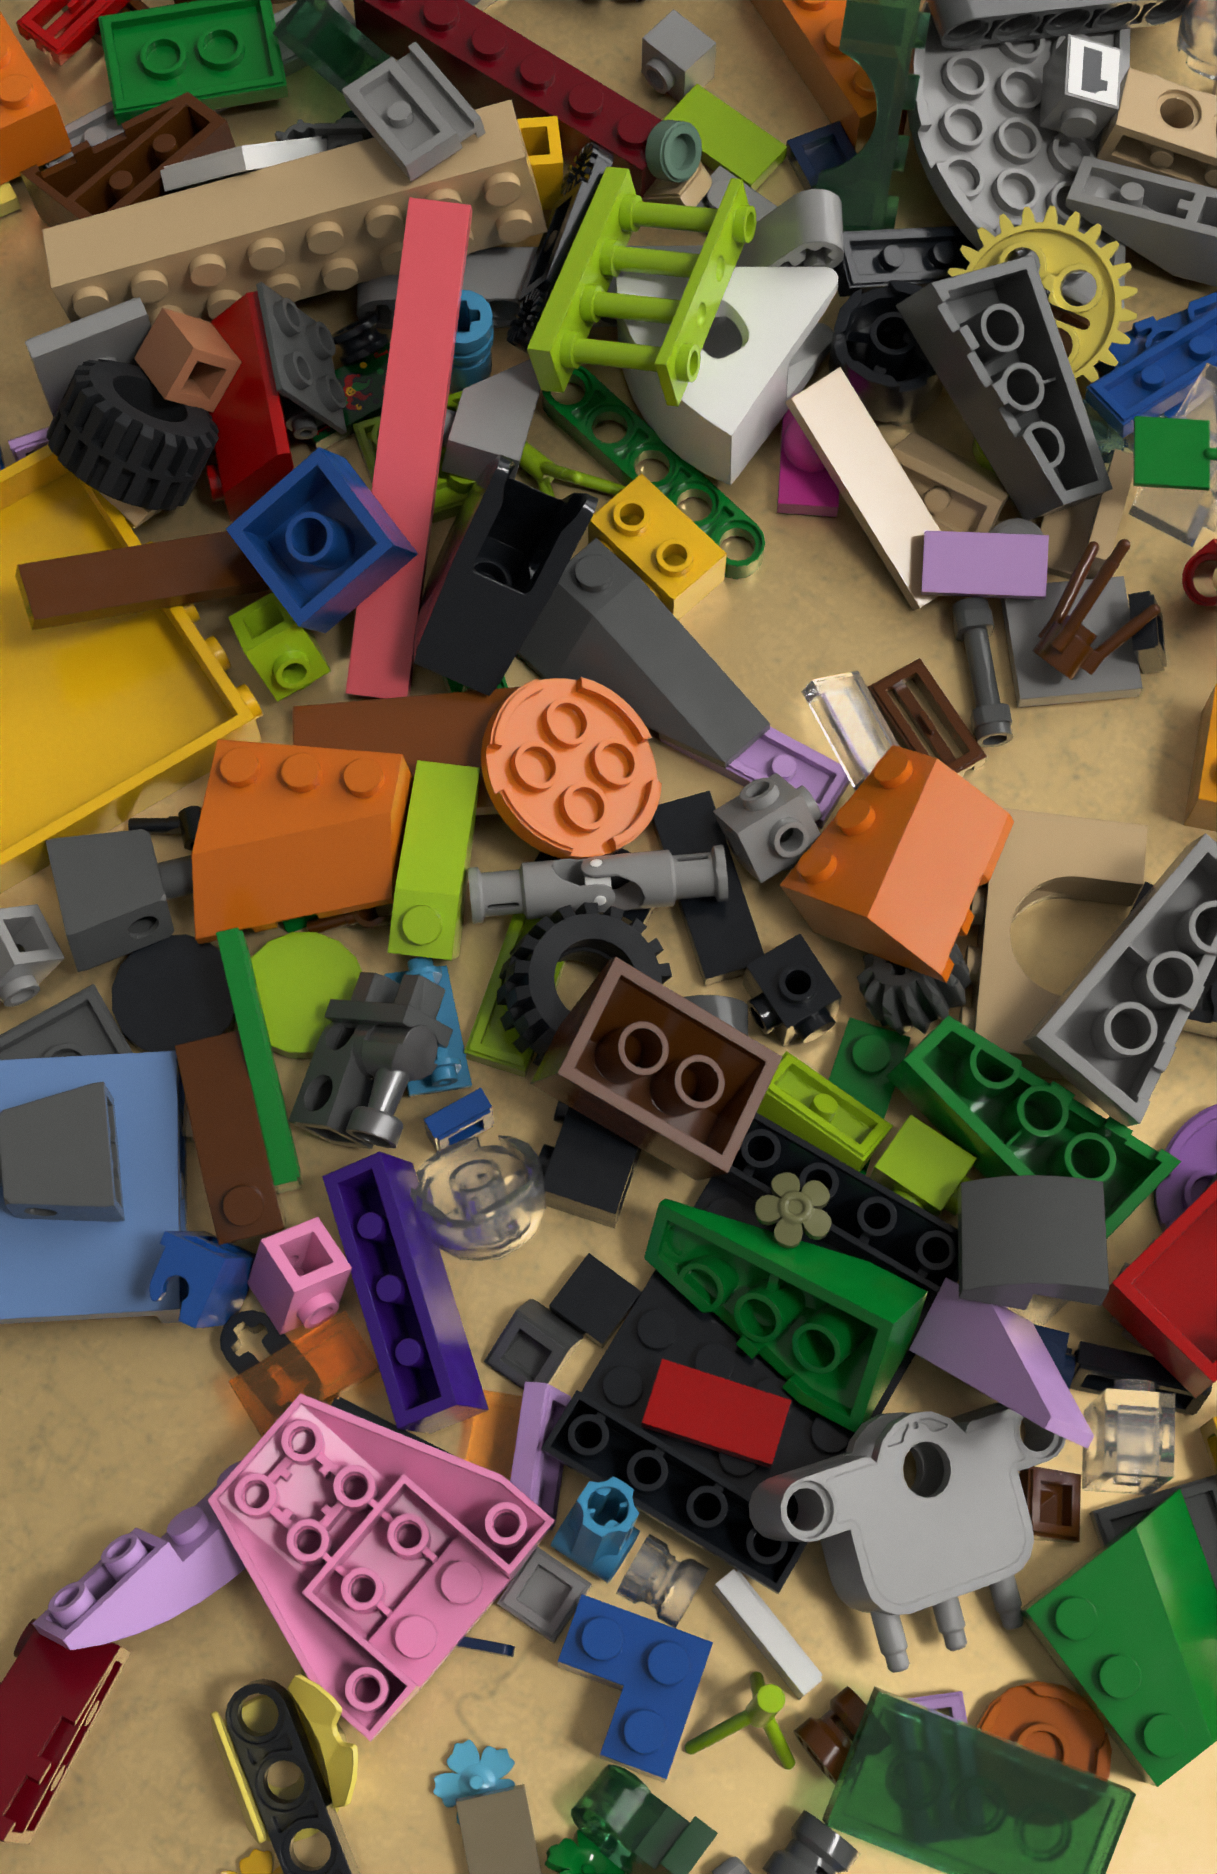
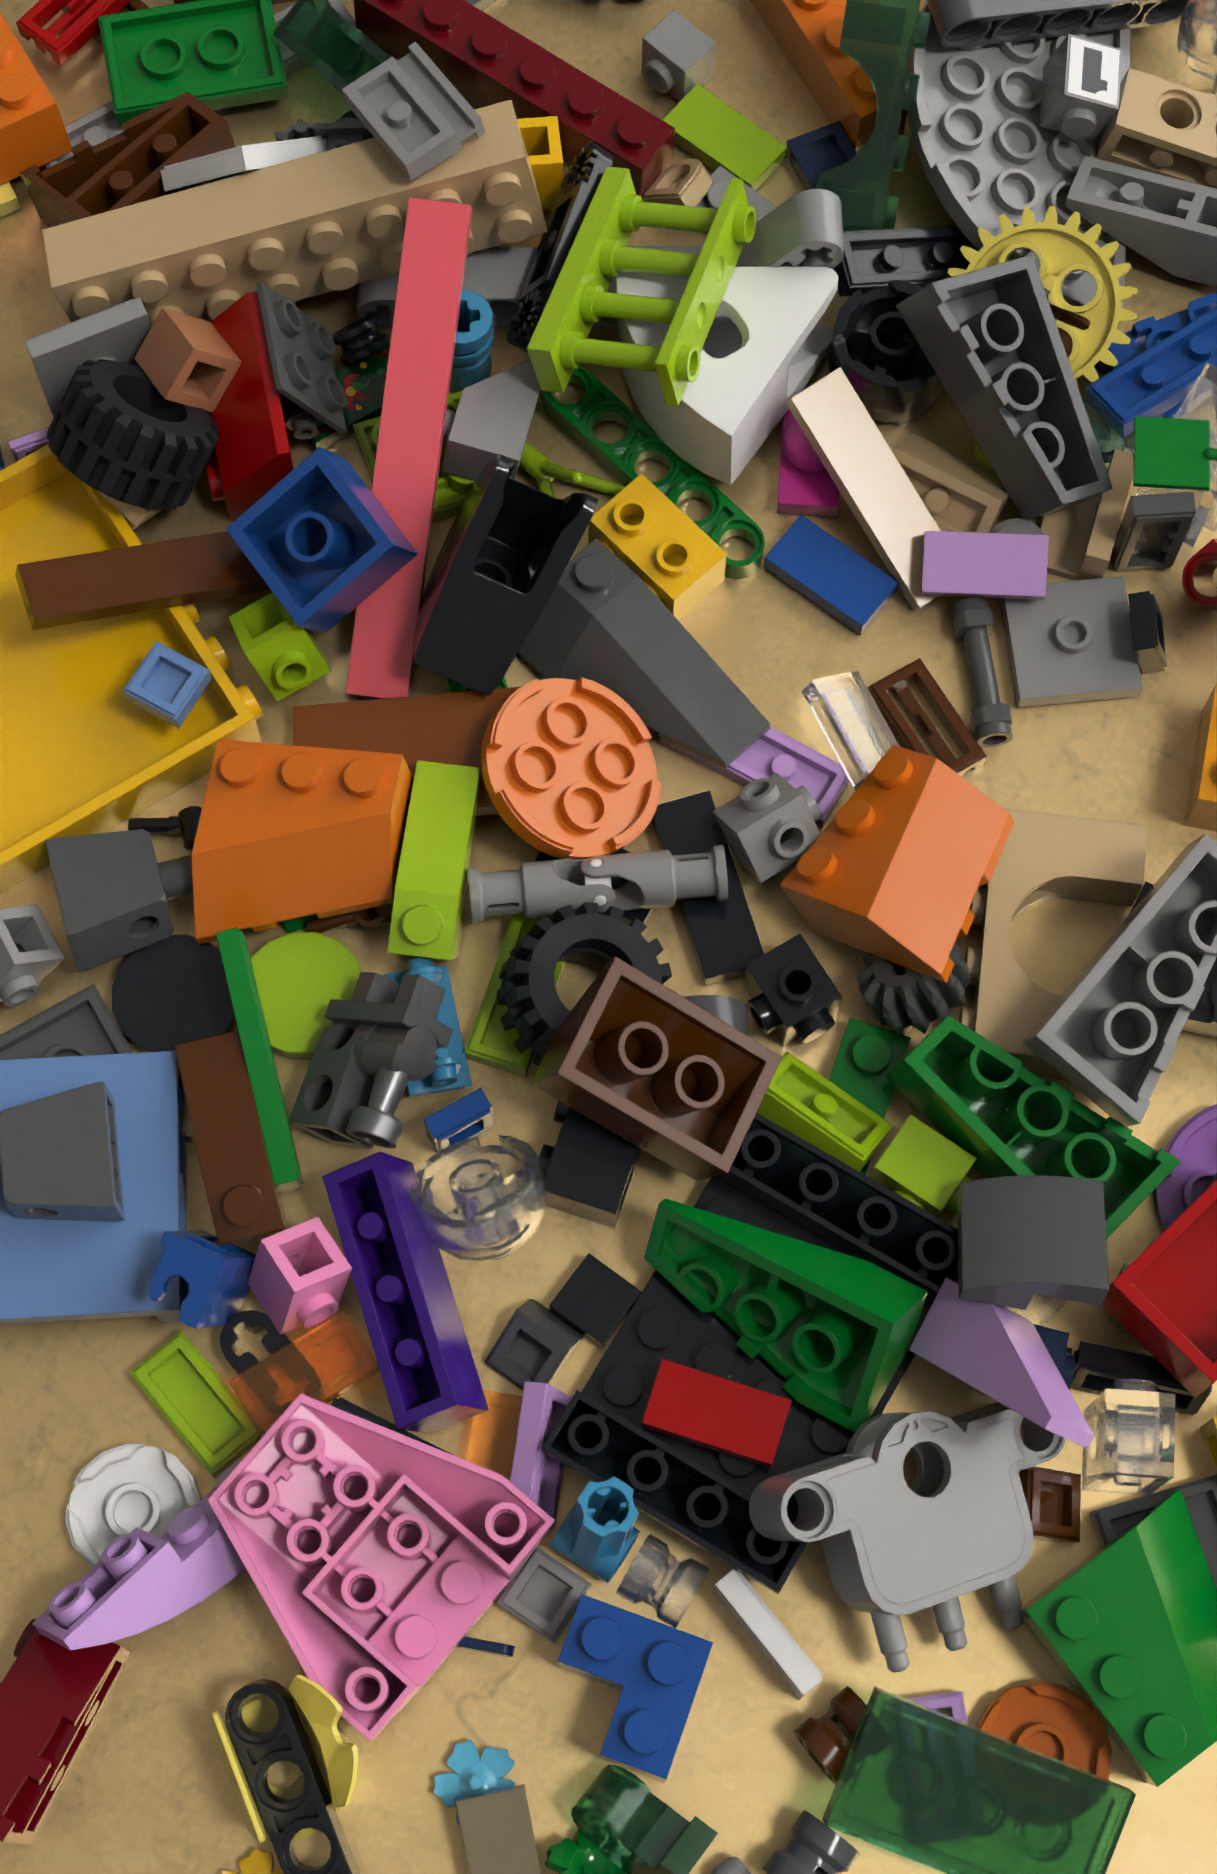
sand green tile [645,120,702,182] -> none
lime plant [685,1671,795,1770] -> none
olive plant [755,1172,832,1248] -> none
reddish brown plant [1032,539,1161,680] -> none
none -> white tile [65,1444,202,1568]
none -> medium blue tile [122,641,212,729]
none -> lime tile [129,1330,266,1478]
none -> blue tile [763,514,899,635]
none -> dark grey plate [1111,492,1196,571]

